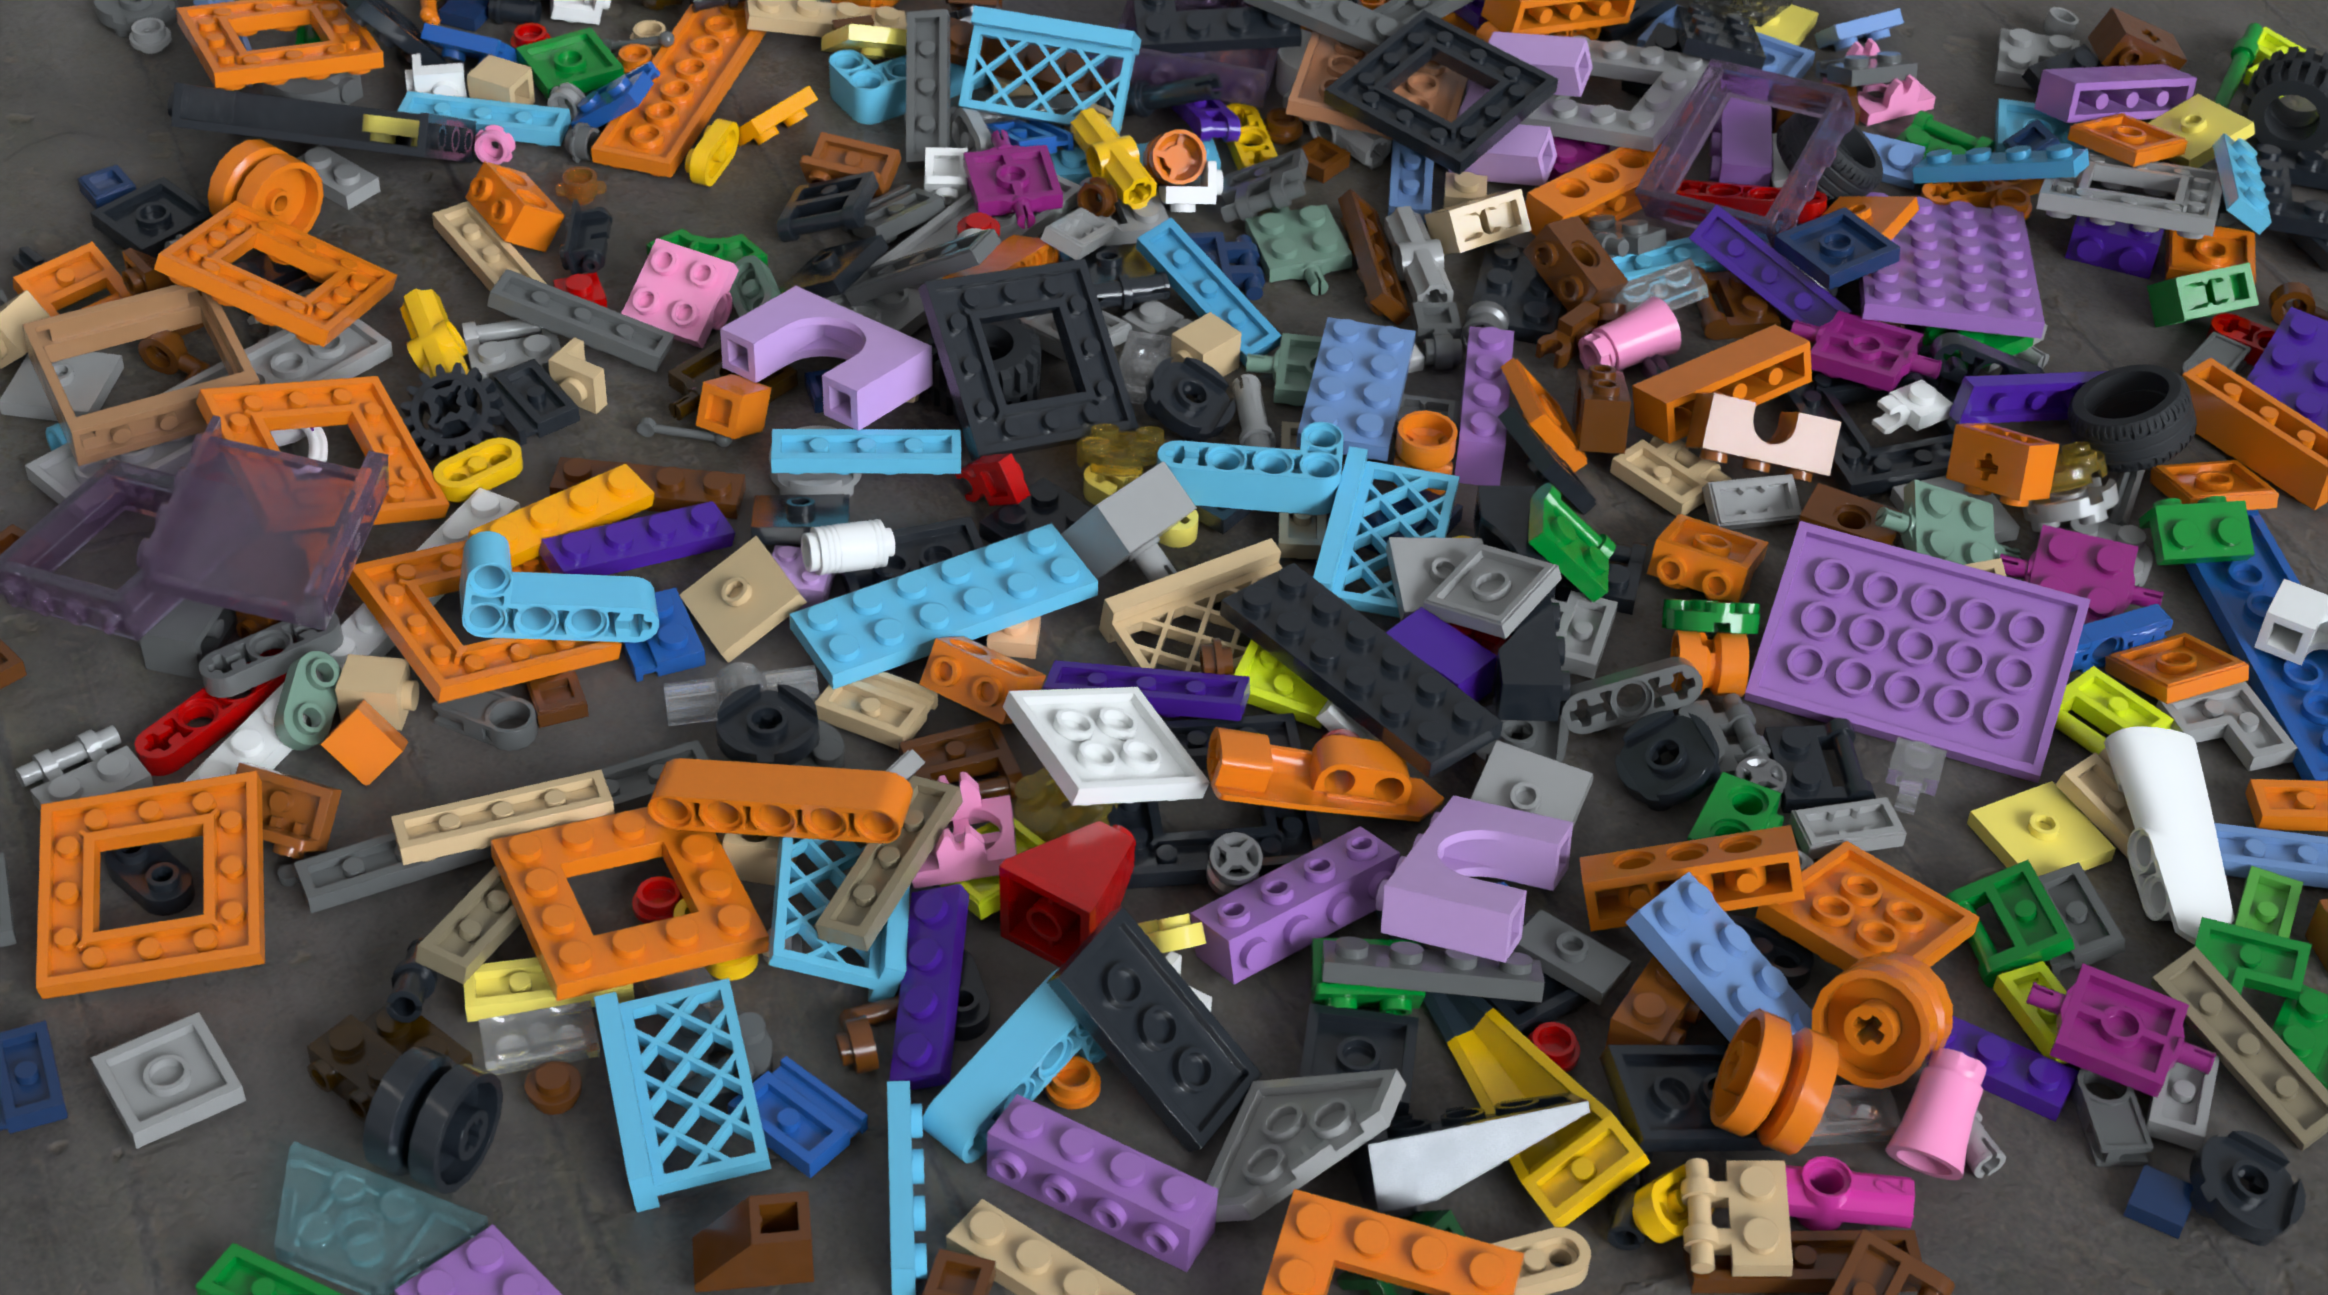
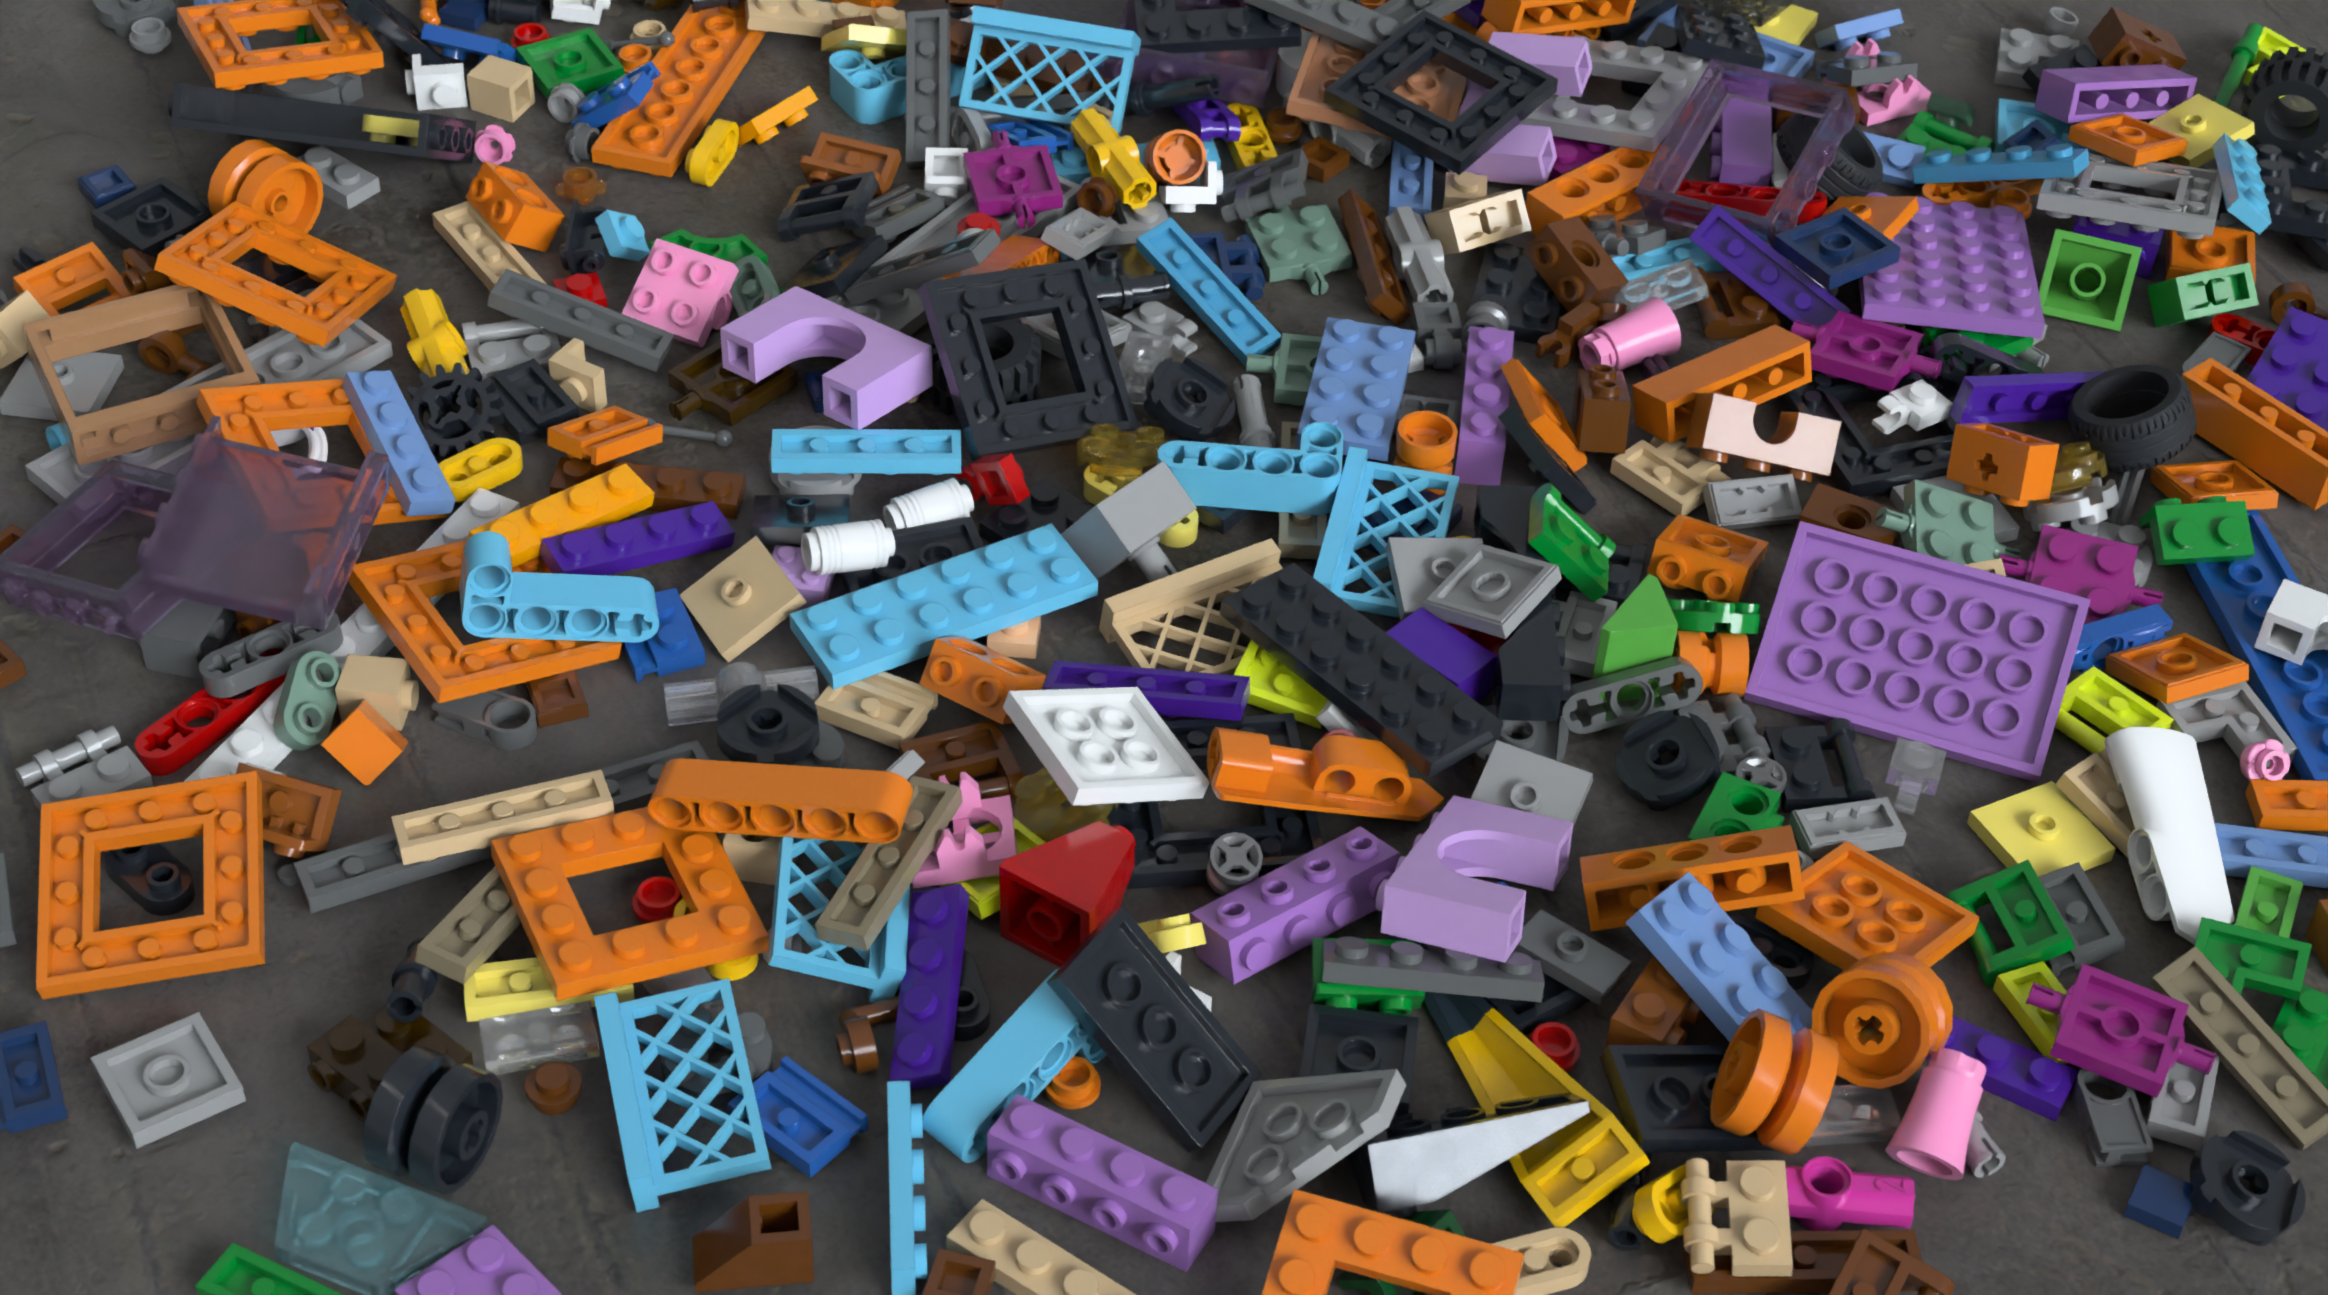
medium azure plate [397,91,571,146] -> none
orange panel [696,374,772,439] -> none
tan brick [1170,312,1242,377] -> none
reddish brown plate [1199,638,1234,675] -> none
none -> medium blue plate [342,370,456,517]
none -> orange plate [547,405,663,466]
none -> medium azure plate [595,210,650,262]
none -> white head [883,478,974,531]
none -> bright green slope [1592,574,1678,703]
none -> clear green plate [1926,92,1977,129]
none -> bright green slope [2039,229,2142,333]
none -> bright pink plate [2240,739,2290,781]

